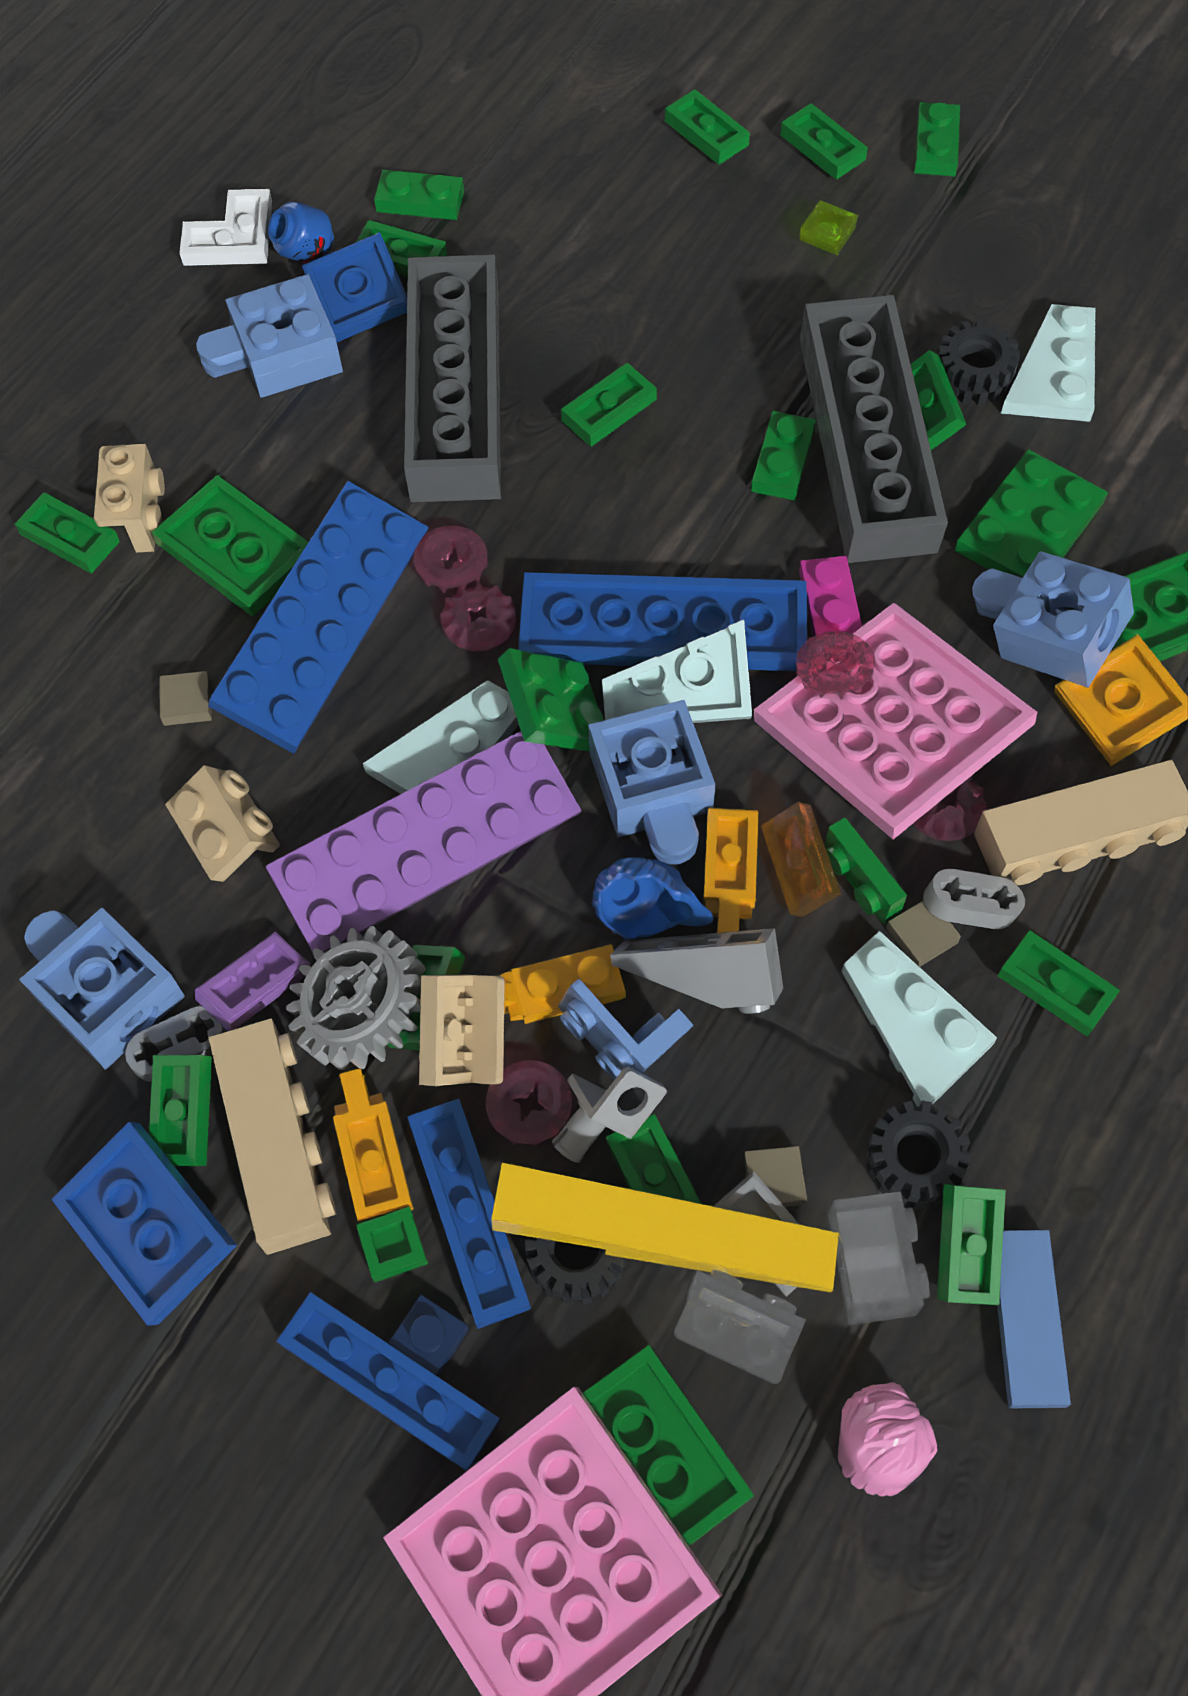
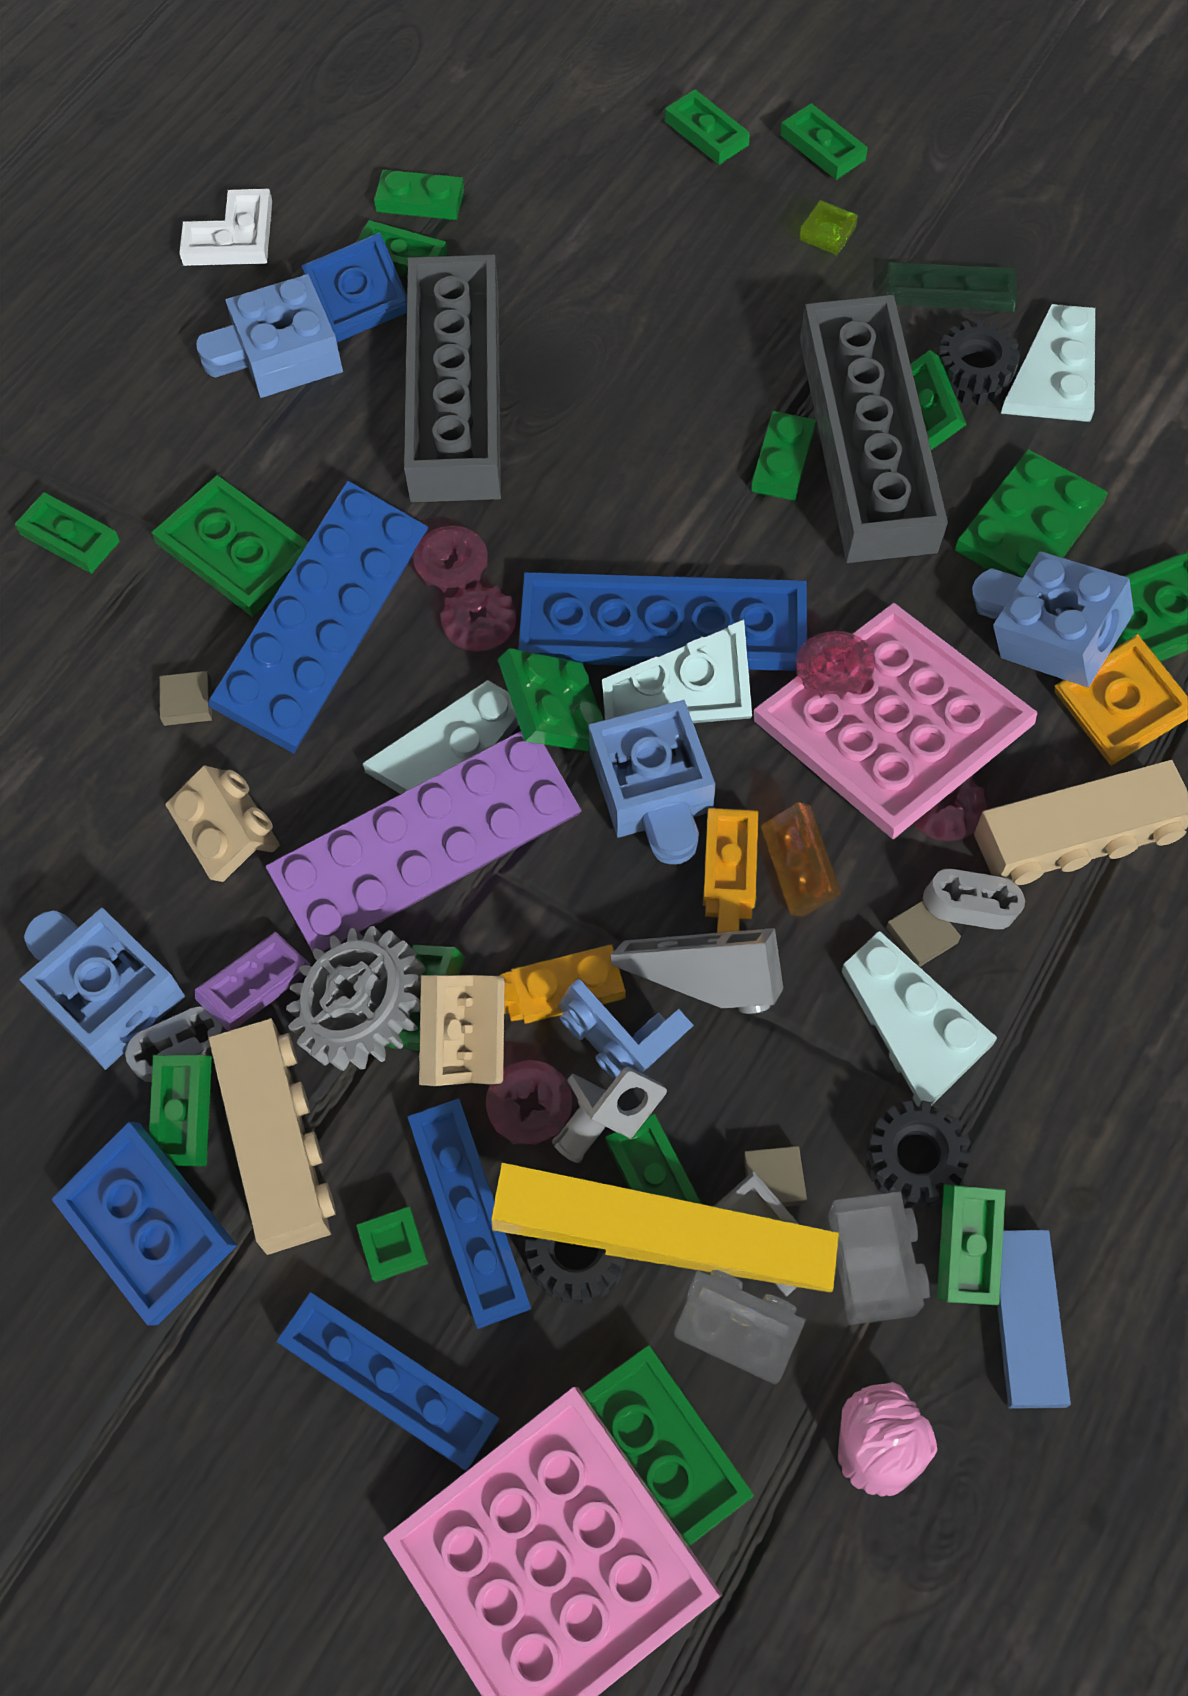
tan bracket [94,444,165,553] -> none
blue head [268,201,334,263] -> none
light orange hinge [333,1068,414,1224] -> none
dark blue plate [388,1295,469,1377] -> none
green plate [561,363,657,447] -> none
blue hair [592,857,713,940] -> none
dark pink plate [799,556,862,649] -> none
green plate [823,818,907,926] -> none
green plate [914,102,960,176] -> none
green plate [998,931,1120,1037] -> none
none -> clear green tile [886,262,1017,312]

